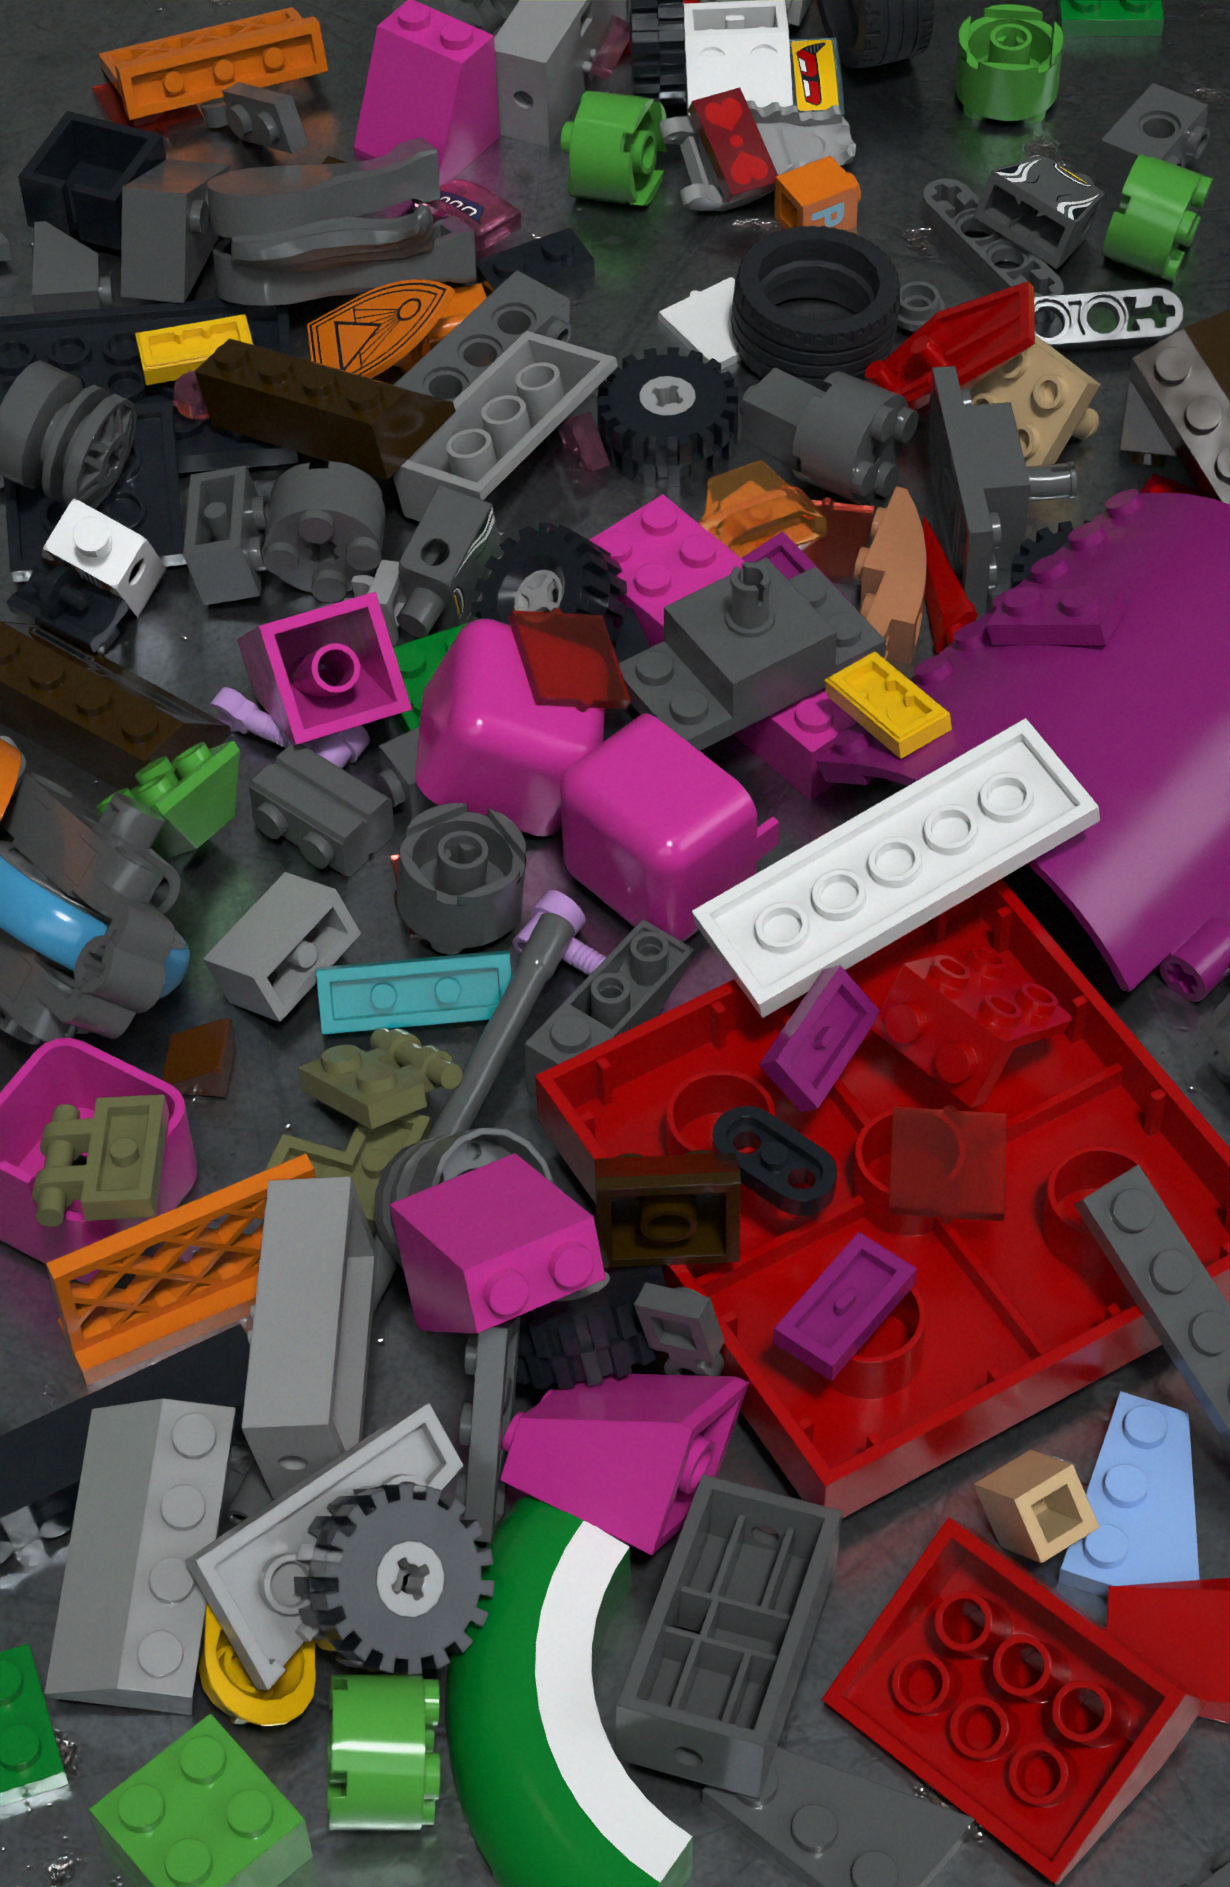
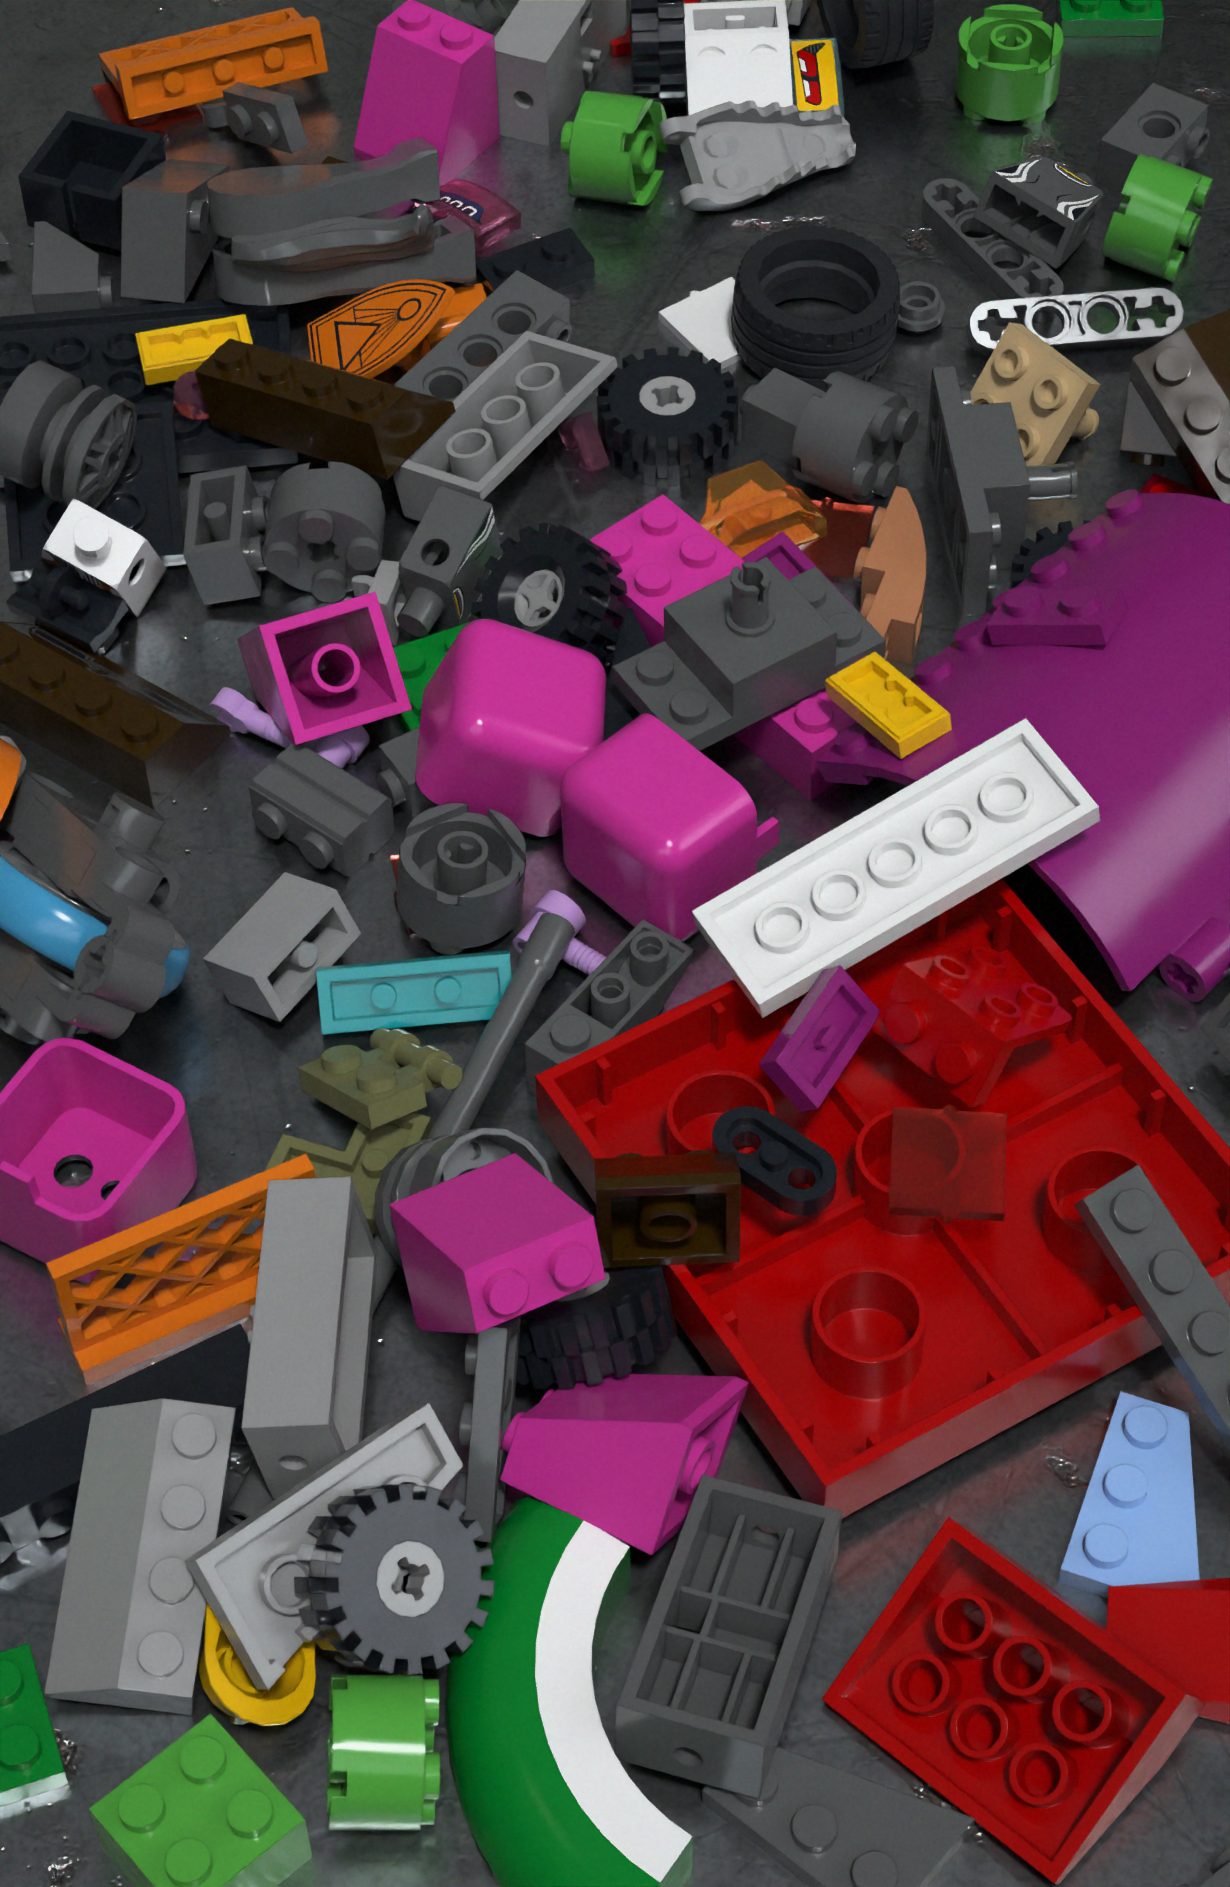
olive plate [32,1094,169,1227] -> none
bright green slope [96,740,240,860] -> none
reddish brown slope [162,1019,236,1097] -> none
clear red piece [508,608,631,712] -> none
clear pink tile [589,14,631,80] -> none
dark grey plate [634,1283,725,1376] -> none
dark red tile [688,87,778,204] -> none
orange brick [774,155,861,231] -> none
magenta plate [774,1232,917,1381] -> none
red piece [865,281,1035,414] -> none
red bar [922,515,978,653] -> none
tan brick [973,1449,1100,1563] -> none

